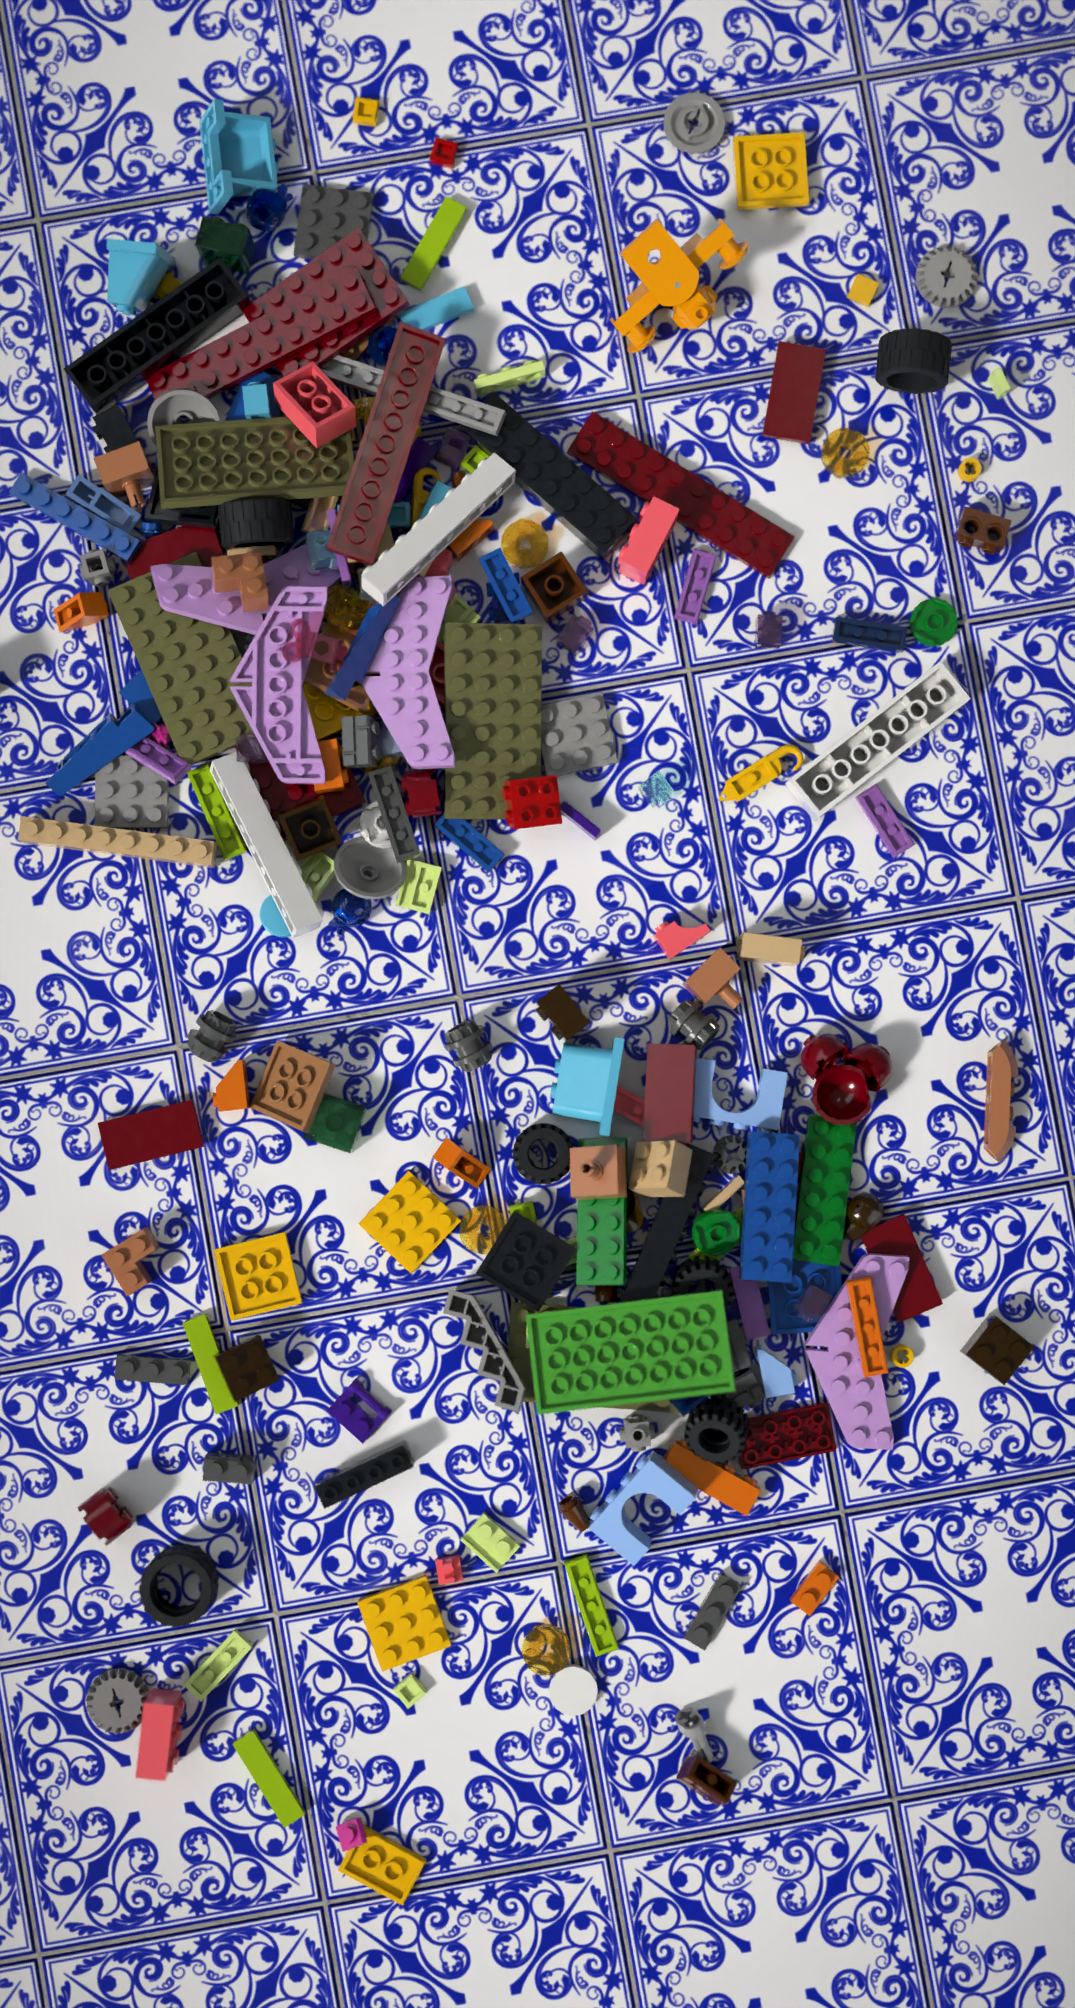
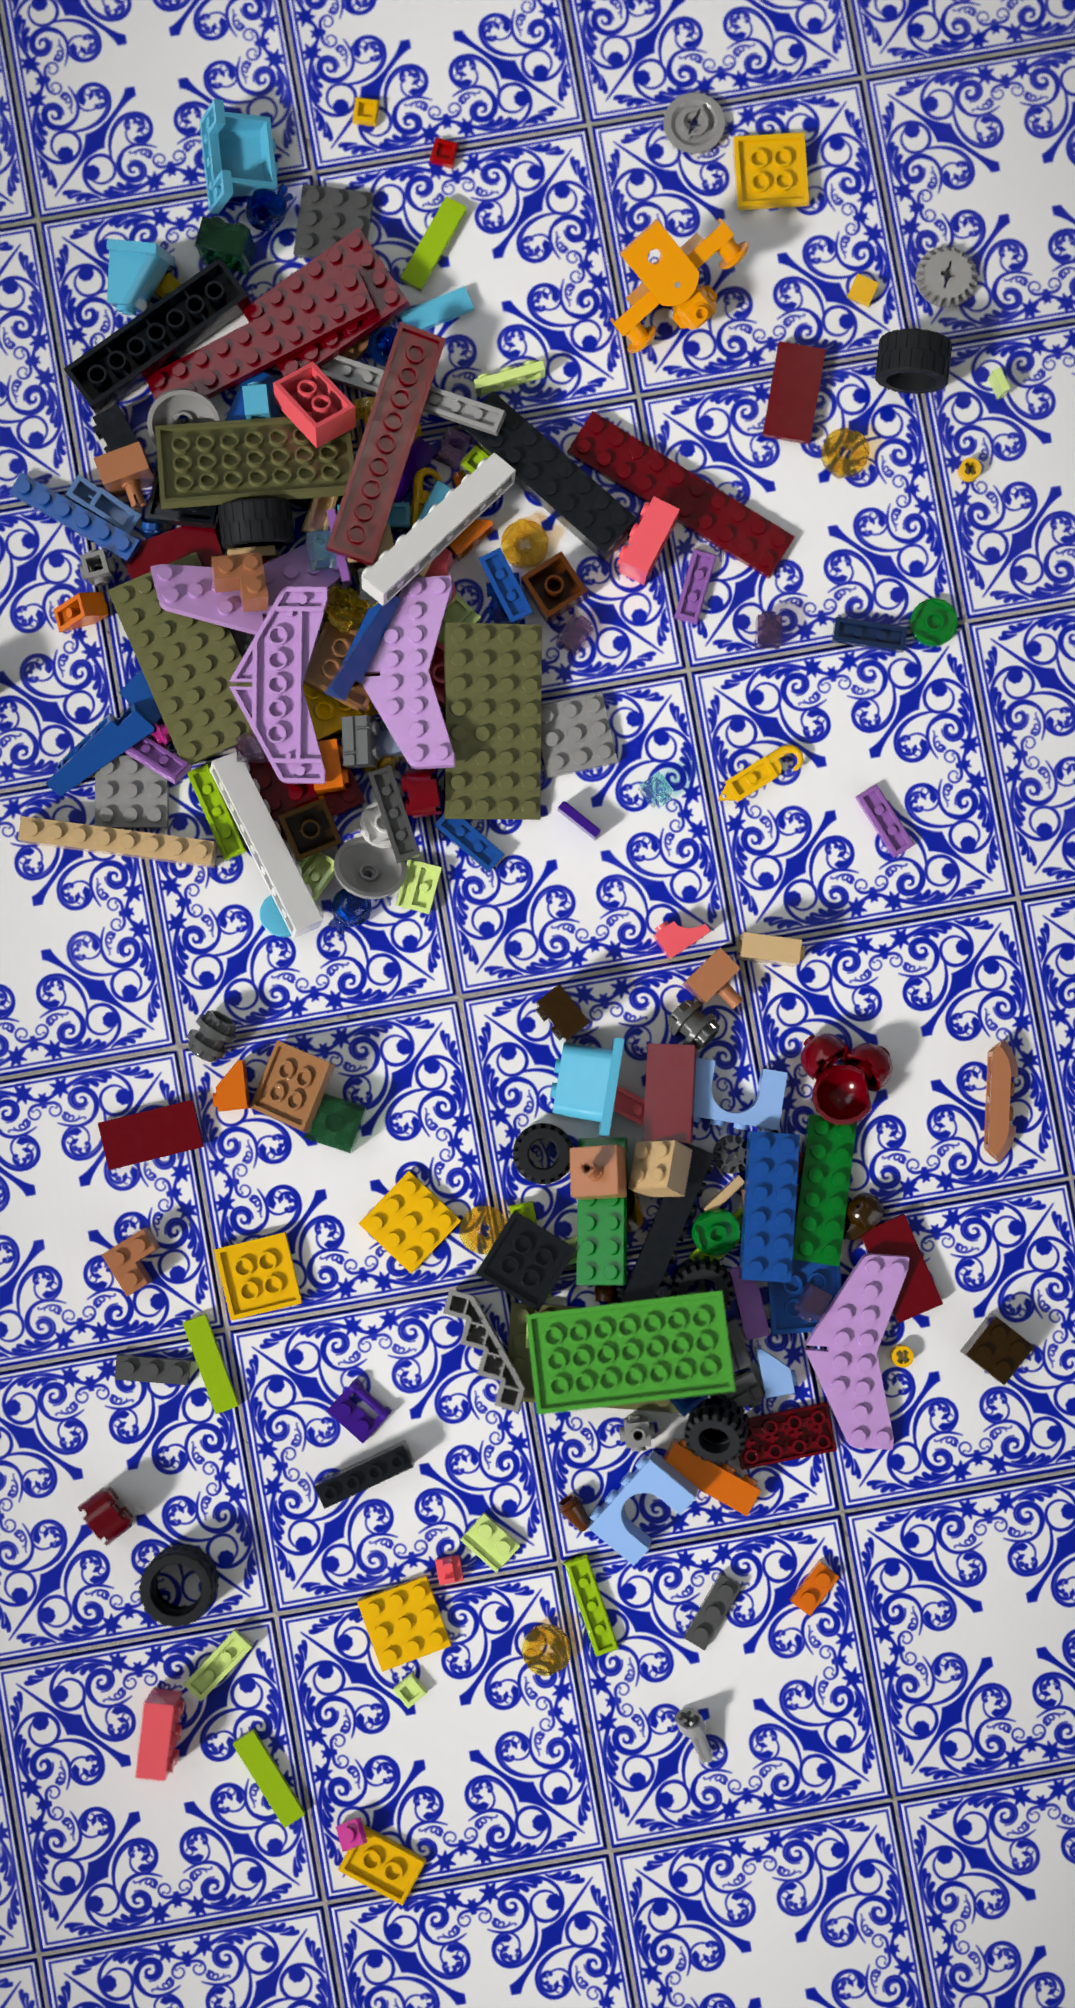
light grey gear [86,1668,150,1735] -> none
dark grey brick [203,1452,257,1484] -> none
dark brown brick [213,1335,280,1402] -> none
clear pink piece [282,619,347,674] -> none
orange slope [432,1137,491,1188] -> none
dark grey piece [444,1020,493,1072] -> none
red brick [502,775,562,829] -> none
white tile [549,1664,598,1716] -> none
reddish brown brick [676,1755,737,1806] -> none
white brick [785,661,971,821] -> none
orange tile [846,1276,889,1378] -> none
reddish brown brick [953,507,1012,555] -> none

